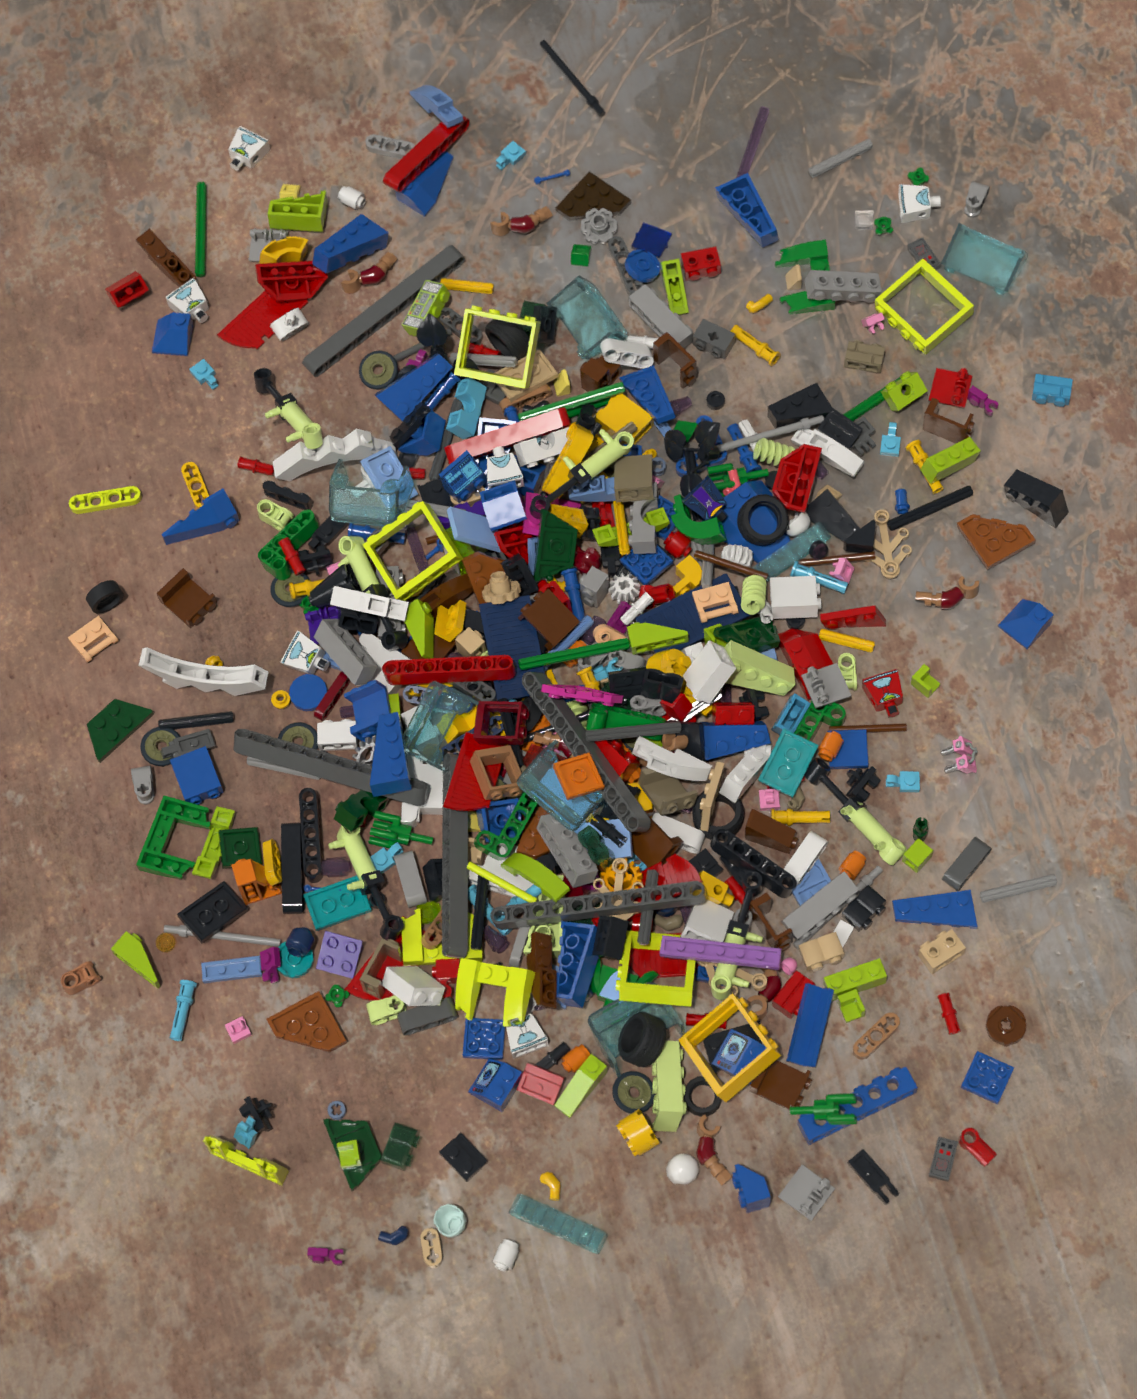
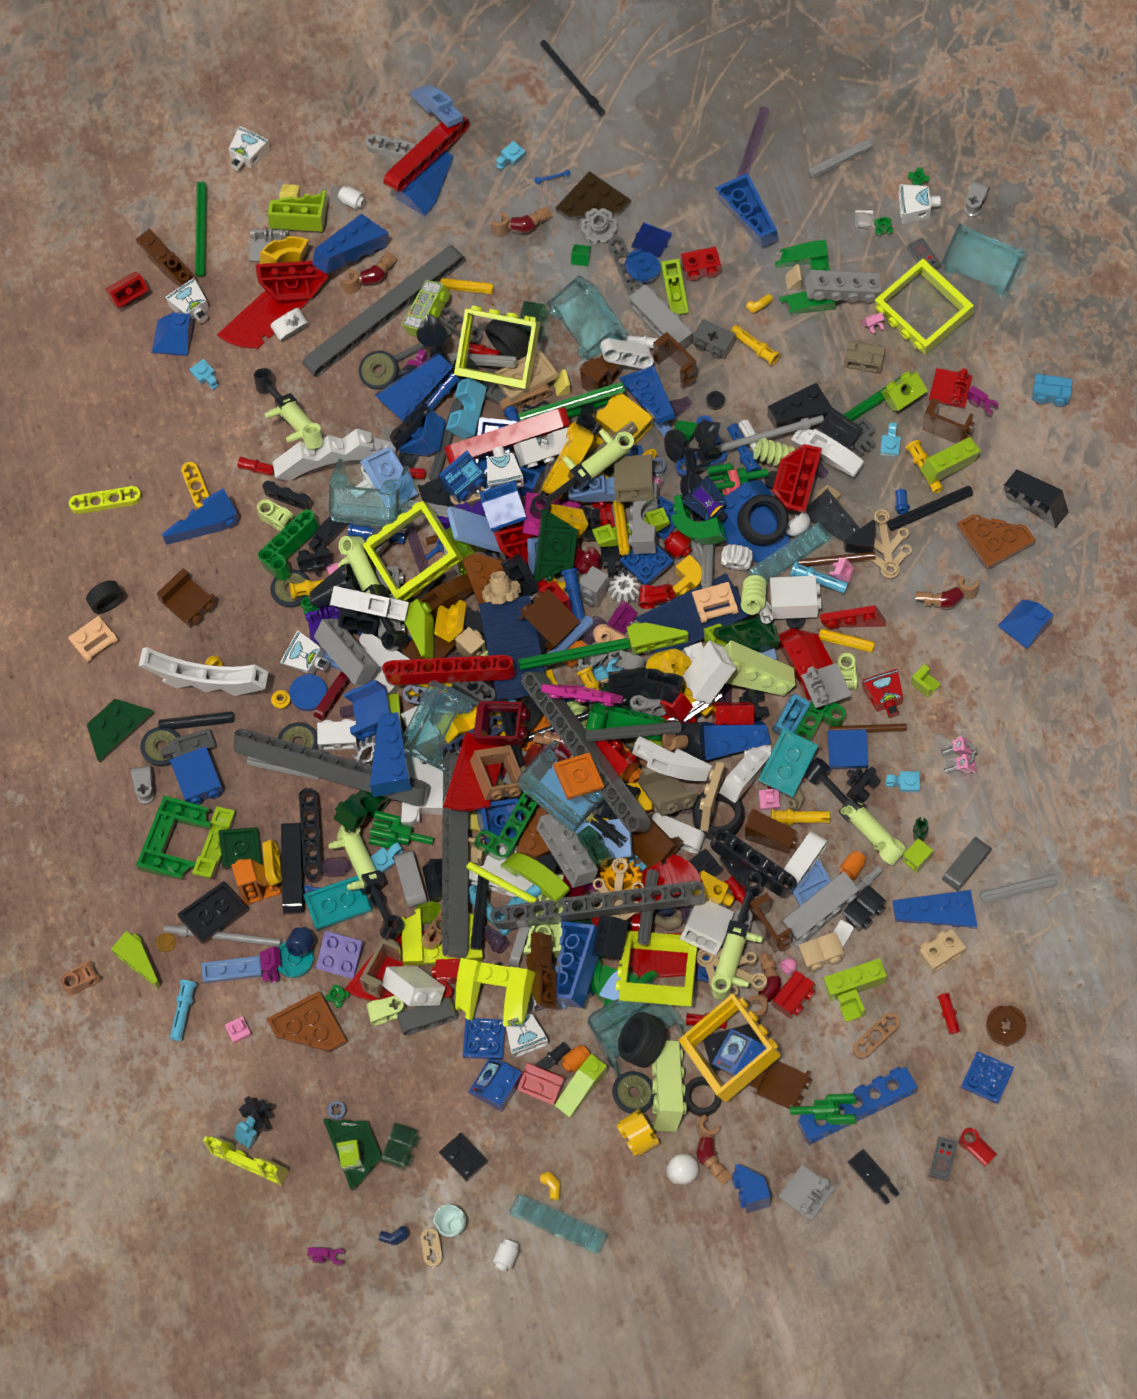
red pin [278,537,306,576] -> none
black plate [533,305,557,343] -> none
white axle [620,592,654,625] -> none
medium lavender tile [659,935,782,970] -> none
reddish brown bar [694,550,768,580] -> none
blue panel [786,984,834,1067] -> none
black tile [809,540,828,560] -> none
orange brick [818,731,844,761] -> none

